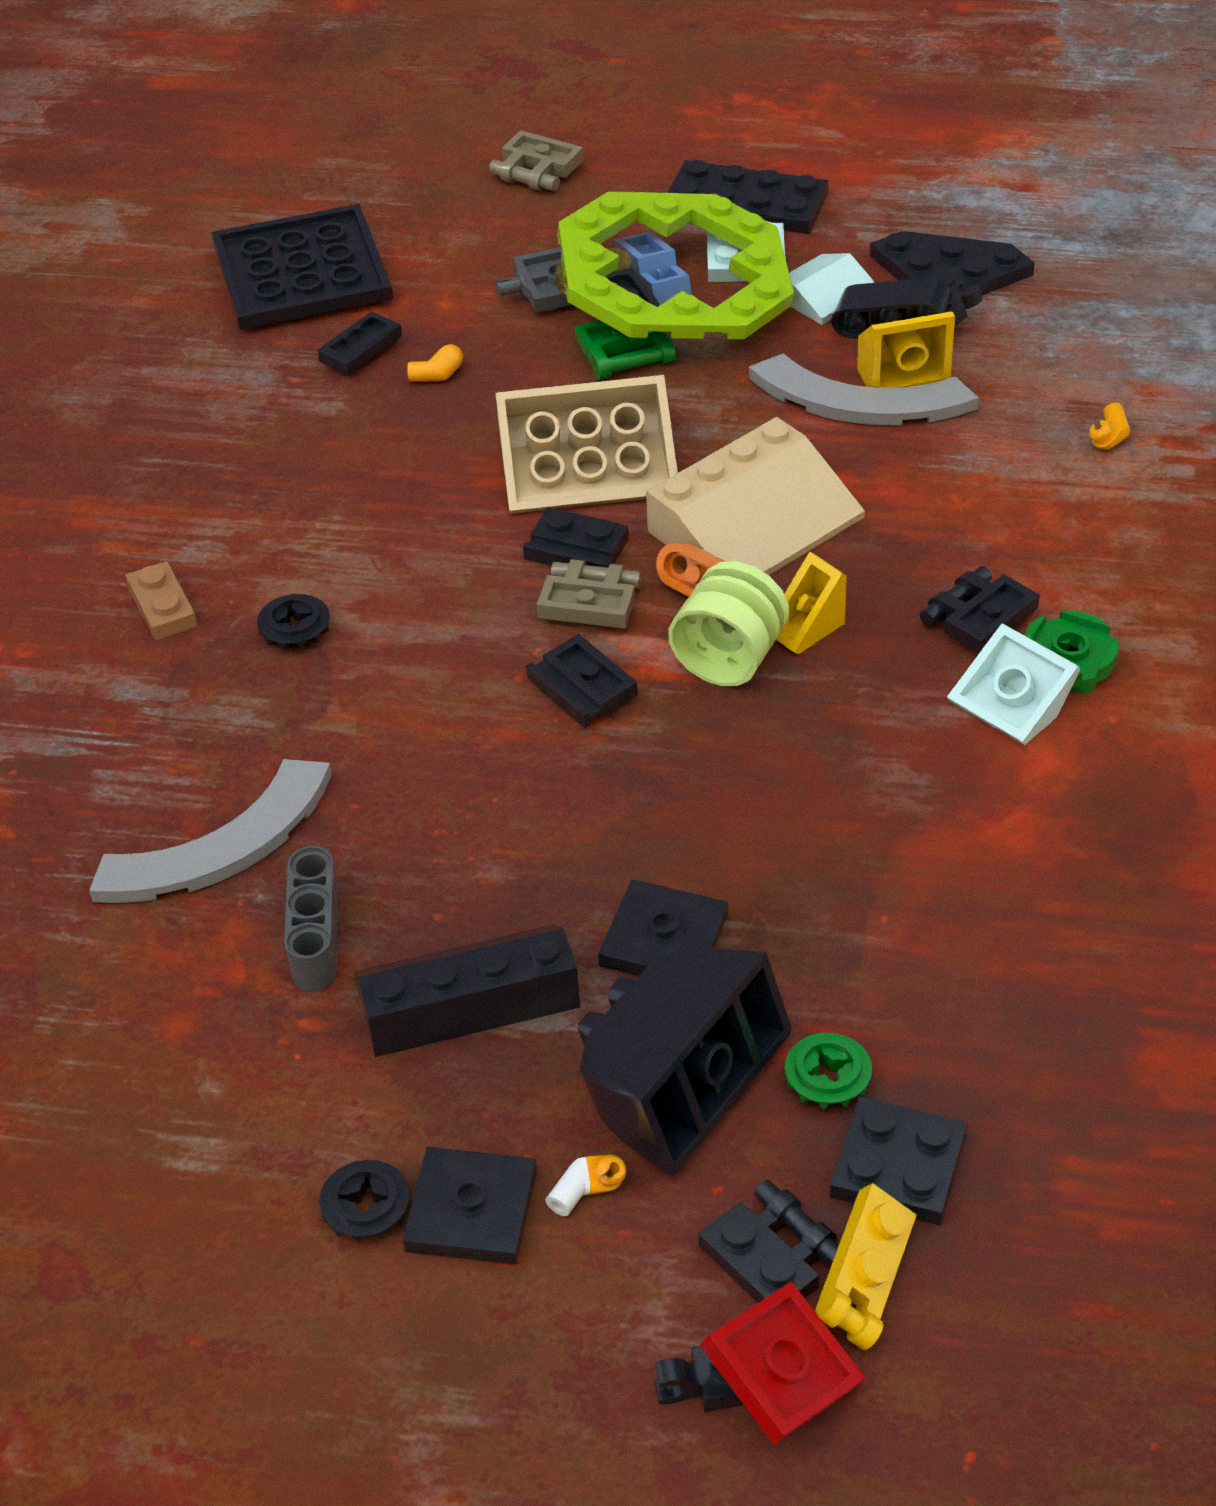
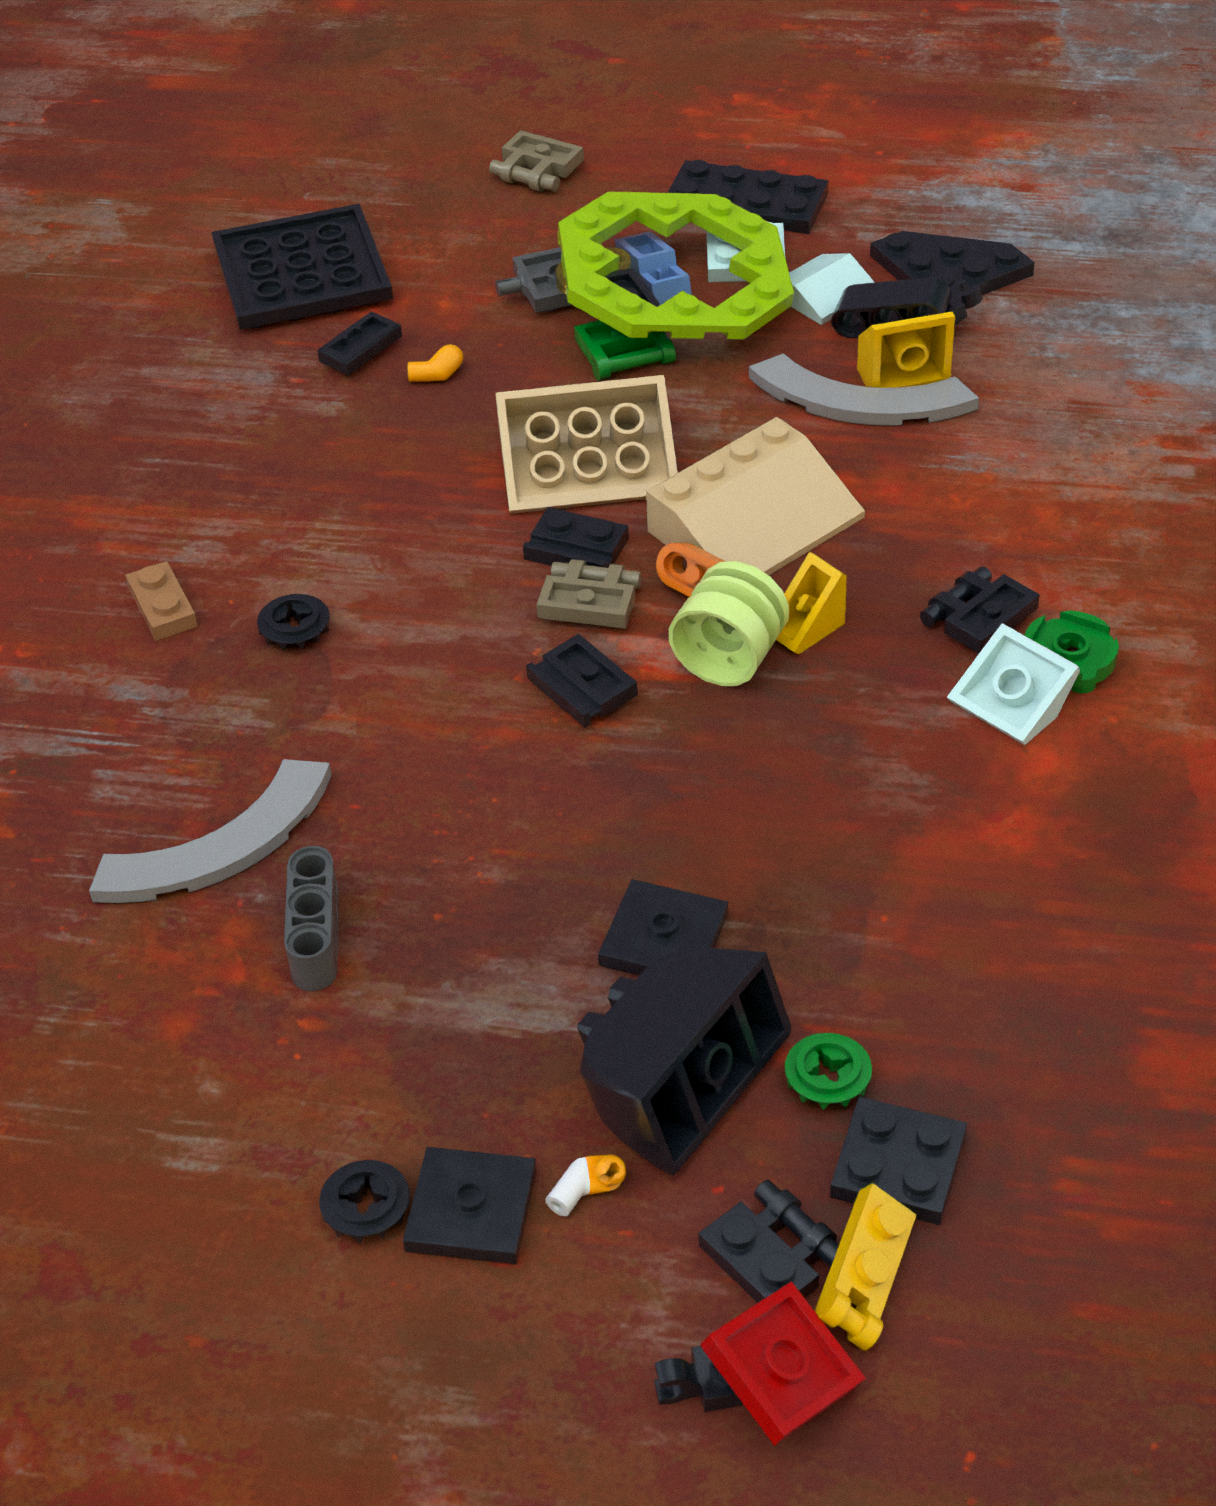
black slope [354,924,580,1057] -> none
light orange arm [1089,403,1130,450] -> none

